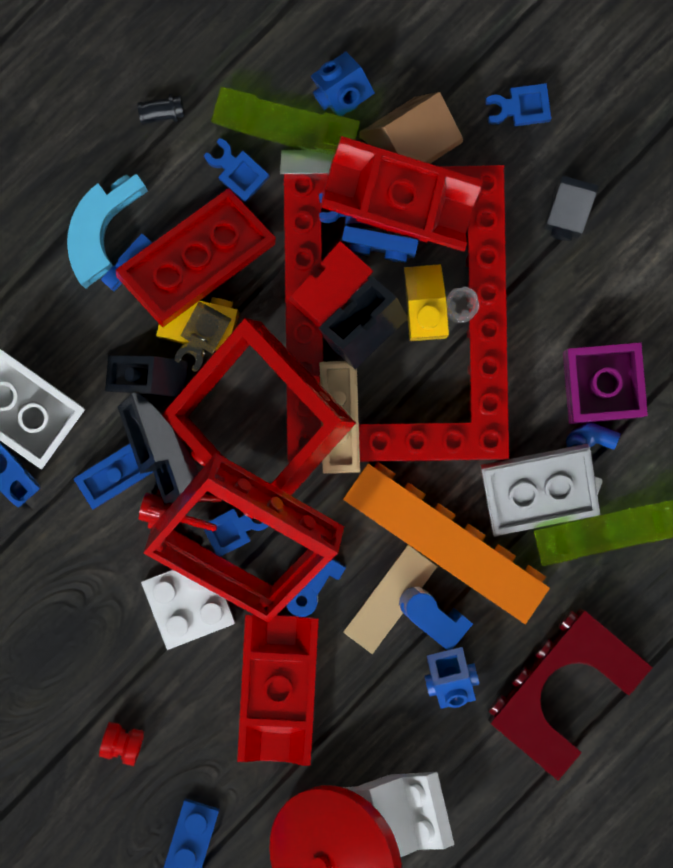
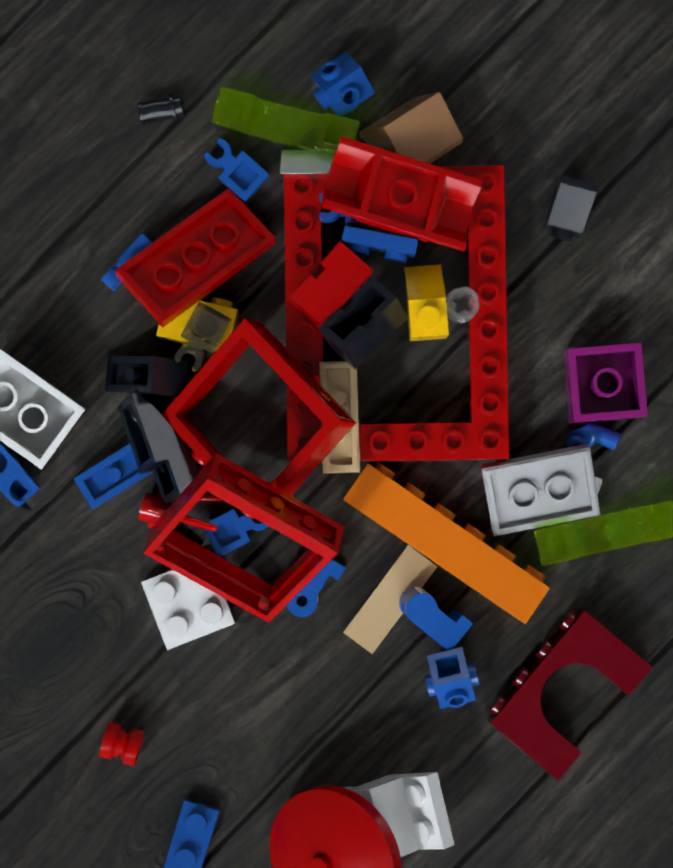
medium azure arch [67,174,148,288] -> none
red piece [237,614,319,766] -> none
blue plate [485,83,551,127] -> none

